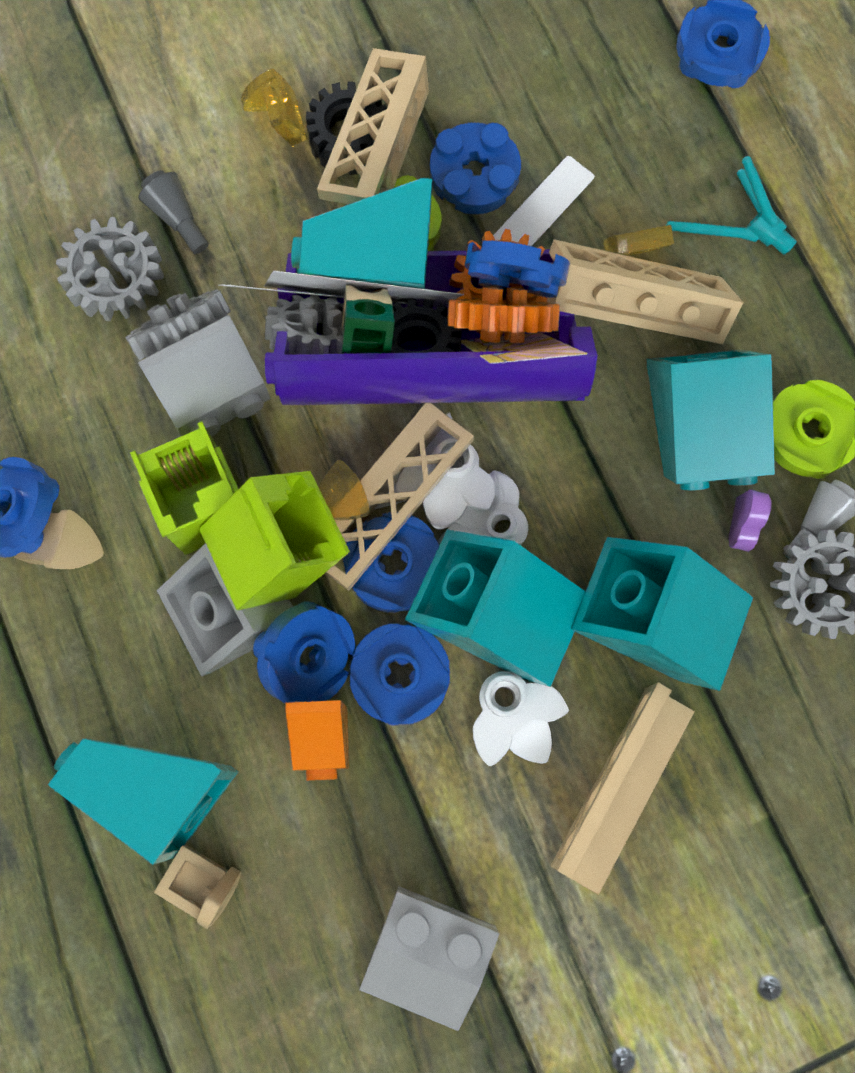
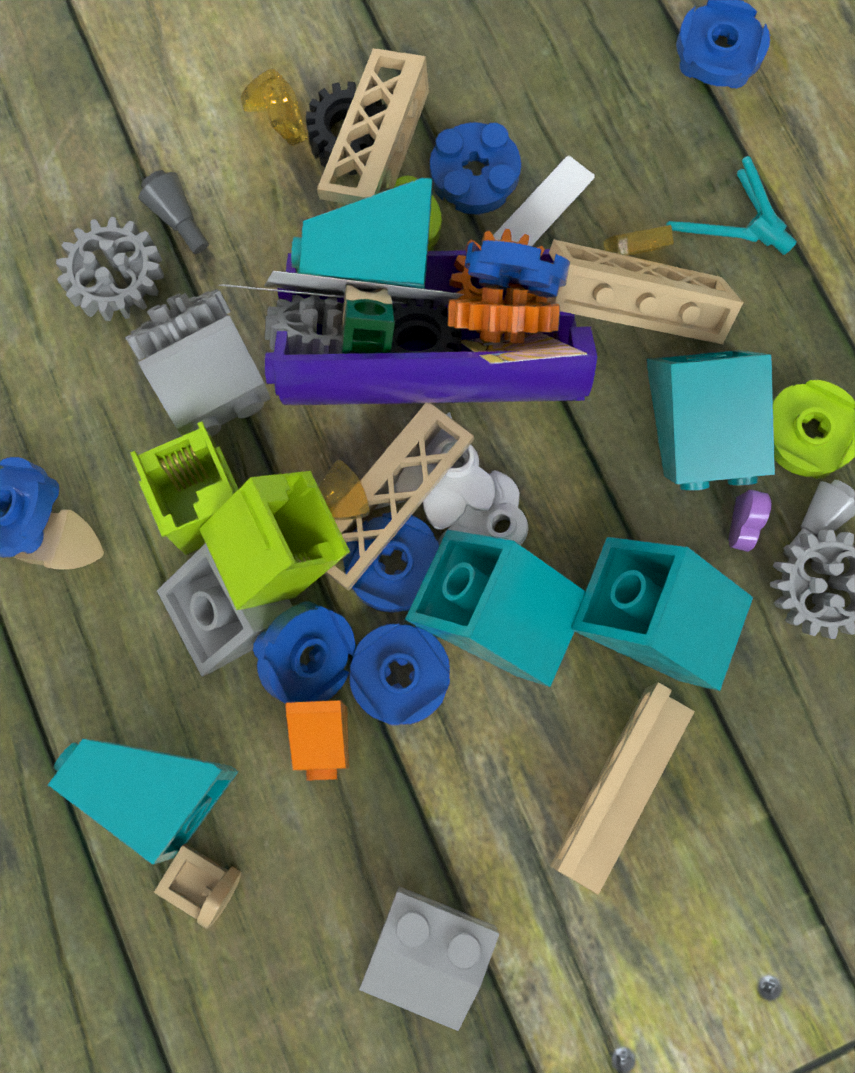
white plate [473,671,569,766] -> none

